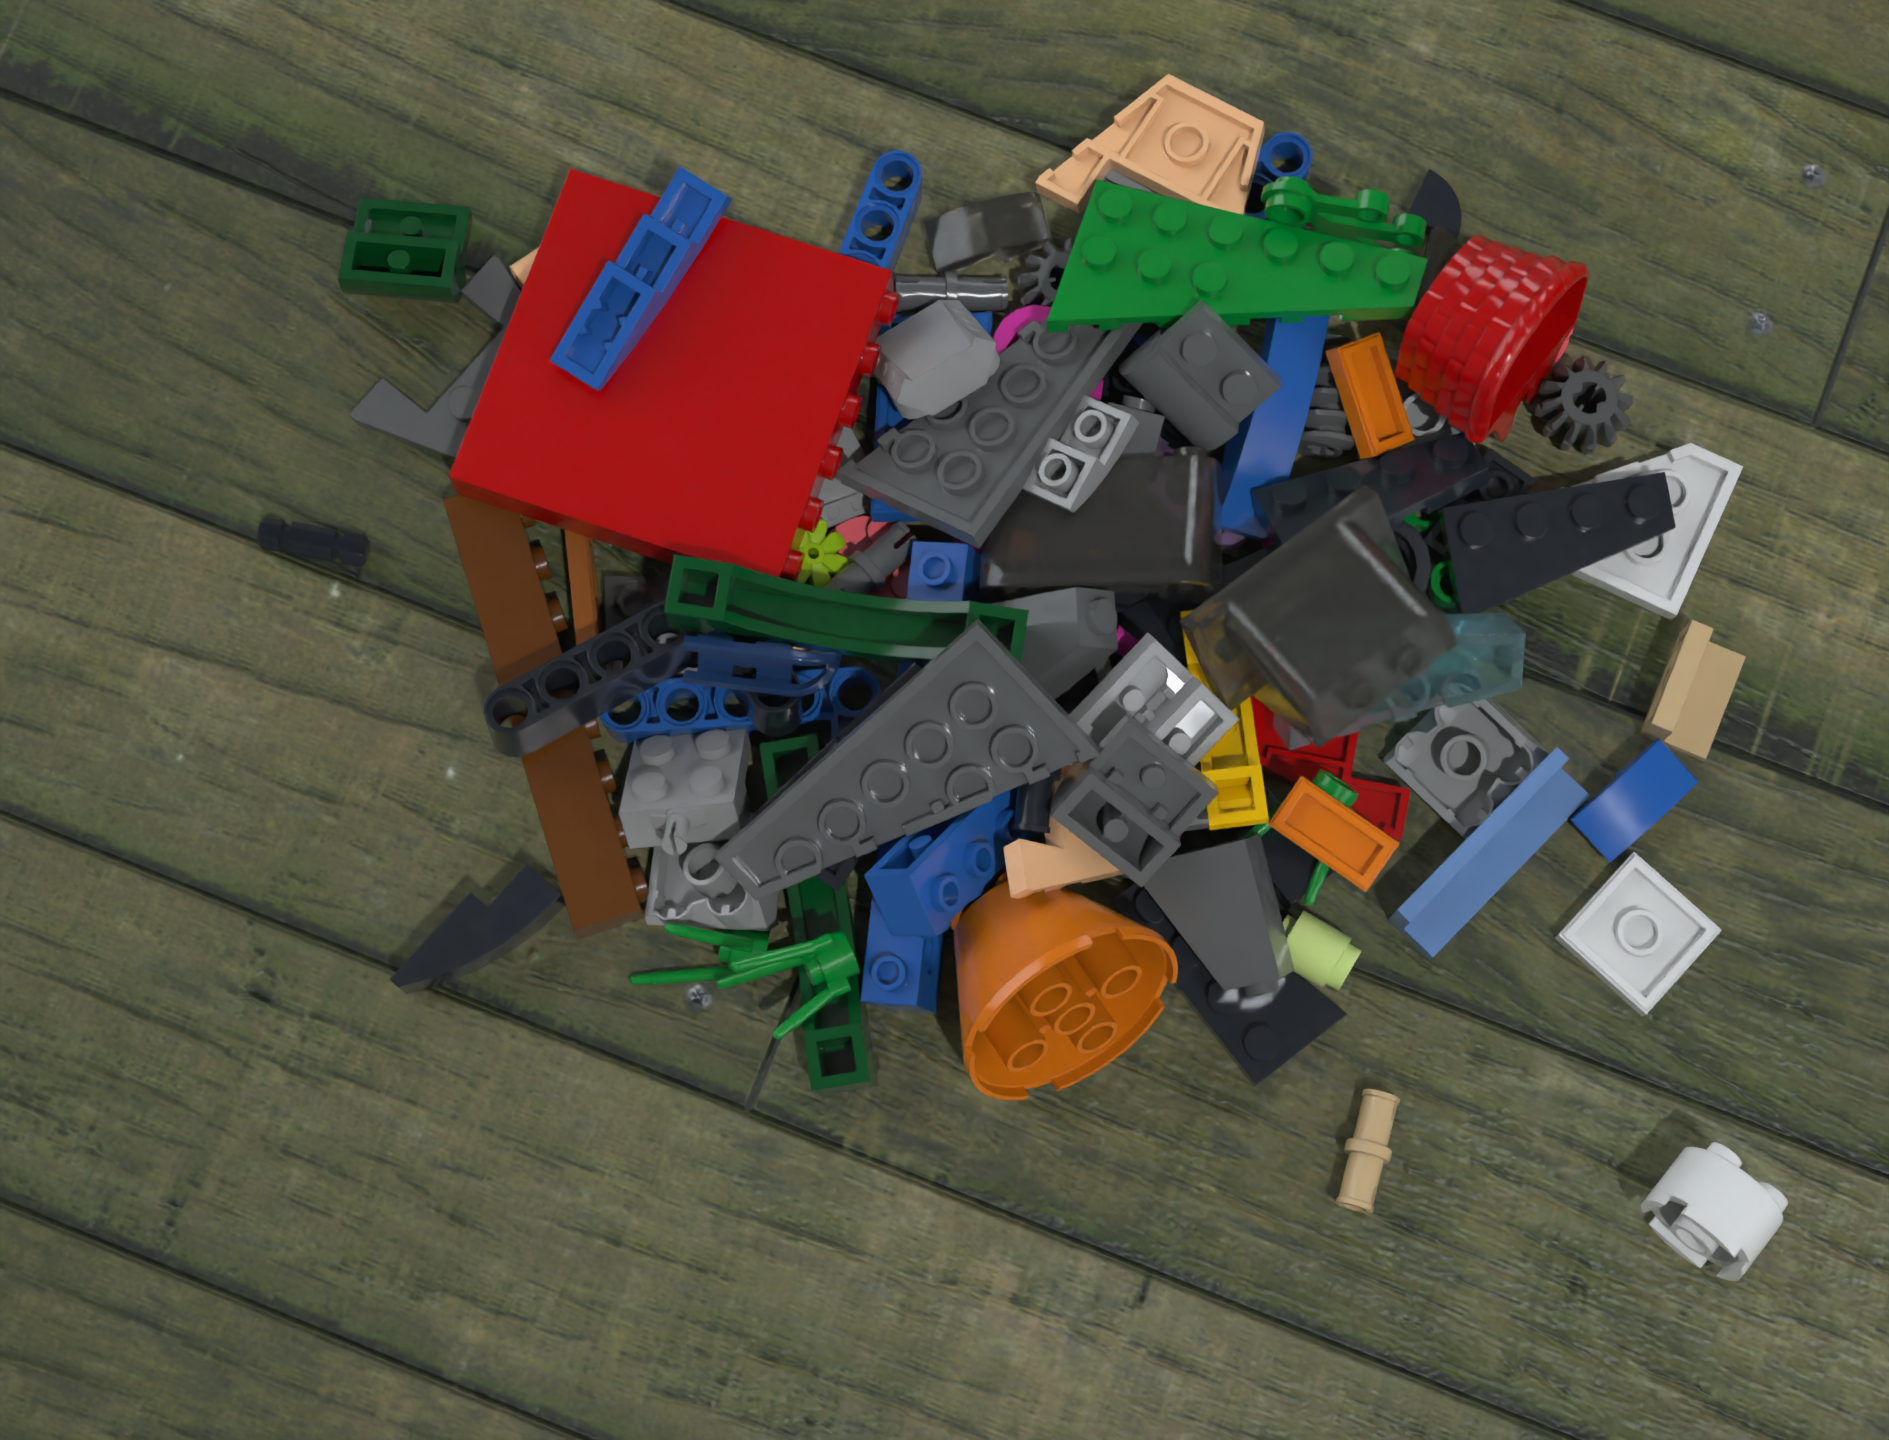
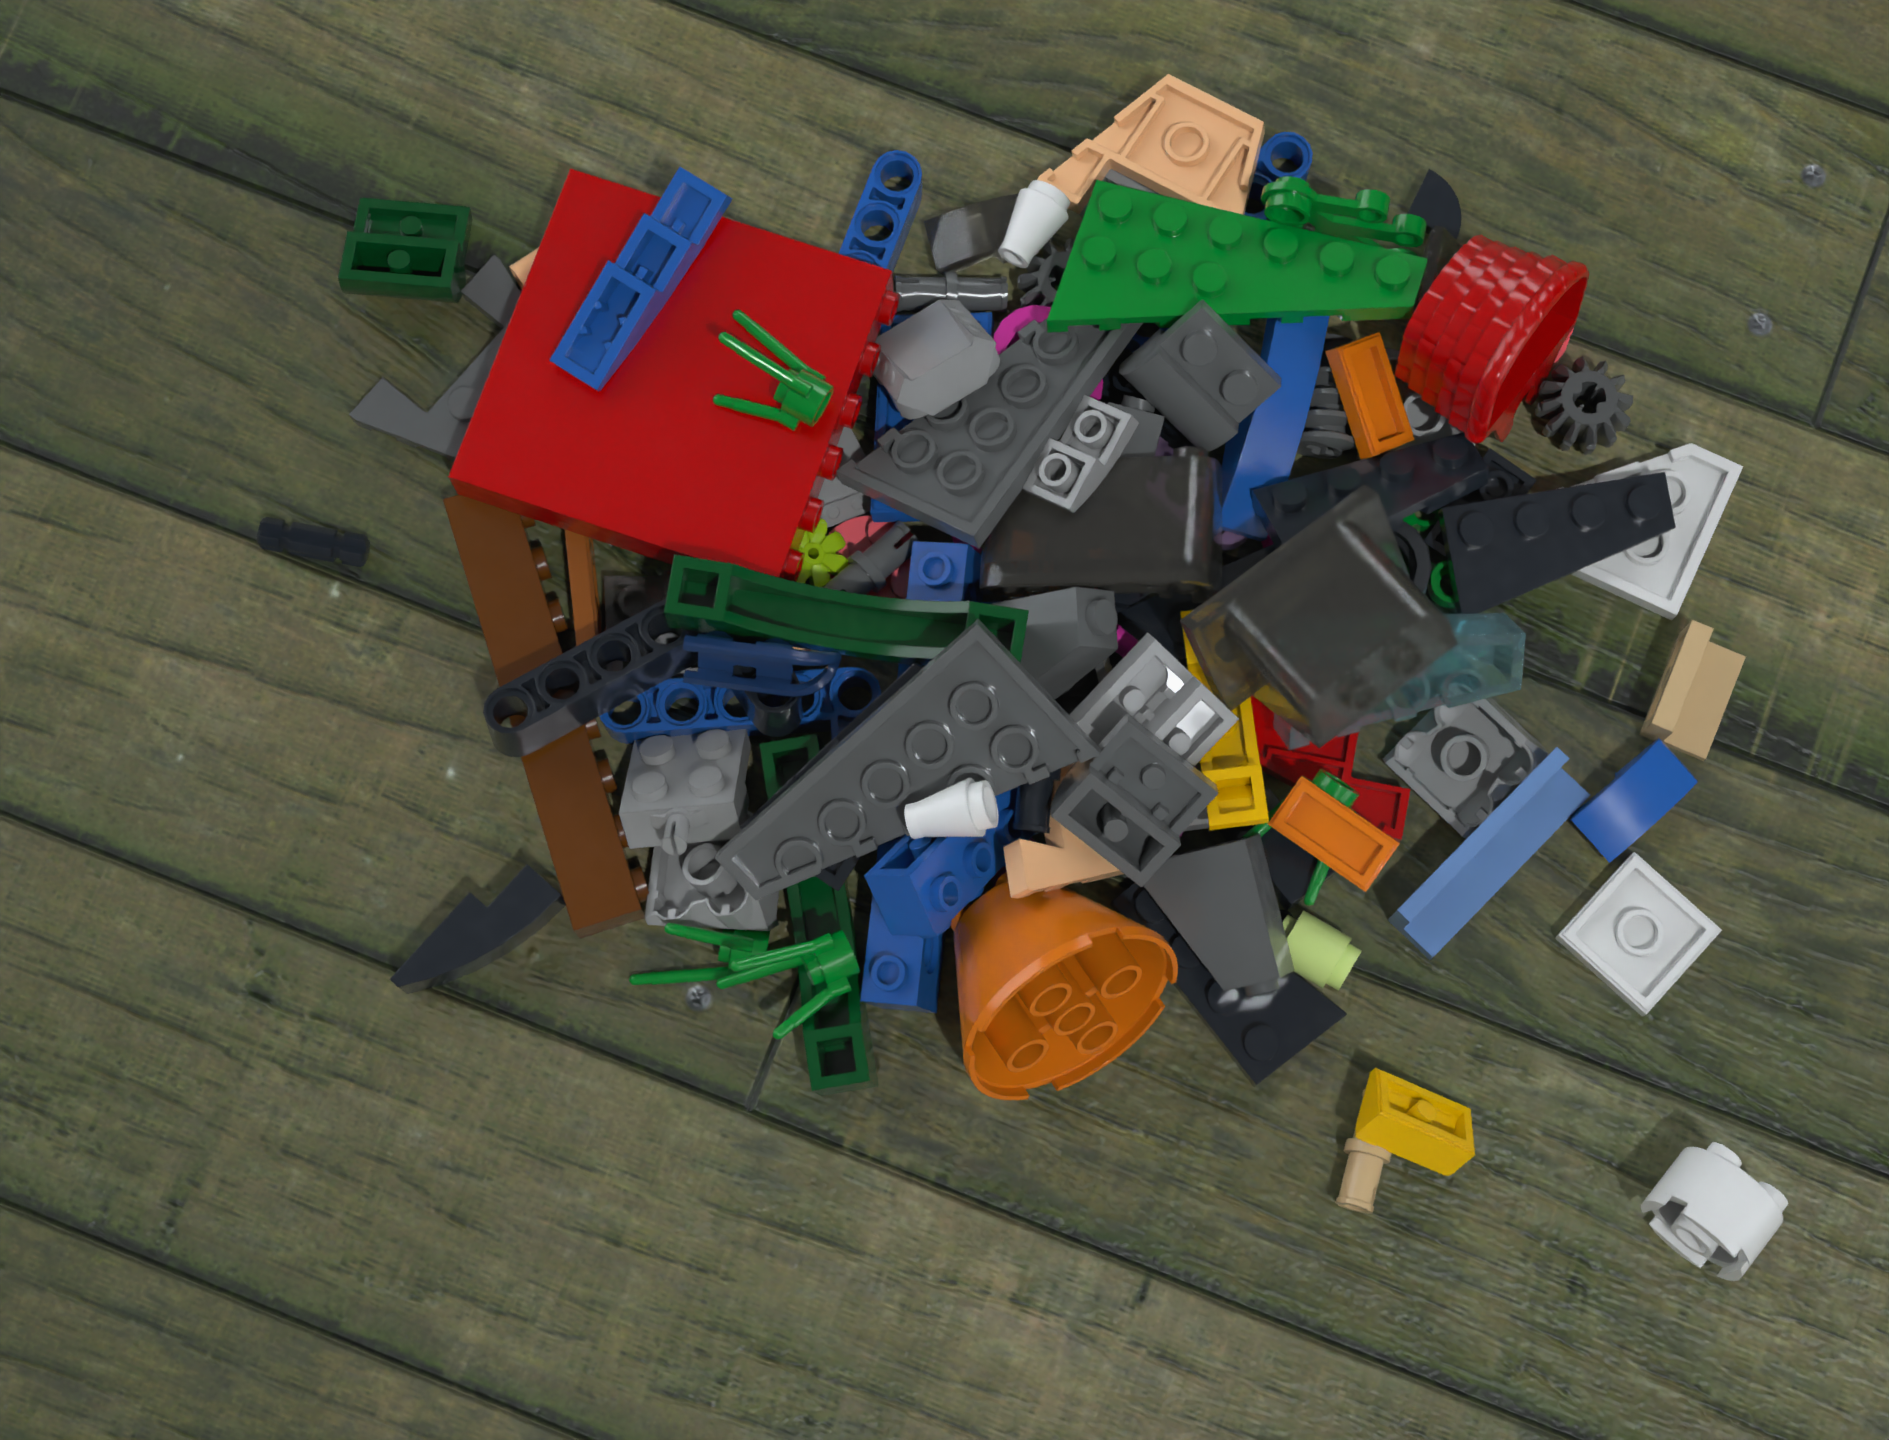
none -> green plant [713,310,834,431]
none -> white cone [904,777,999,839]
none -> white cone [998,180,1070,268]
none -> yellow slope [1355,1068,1475,1176]

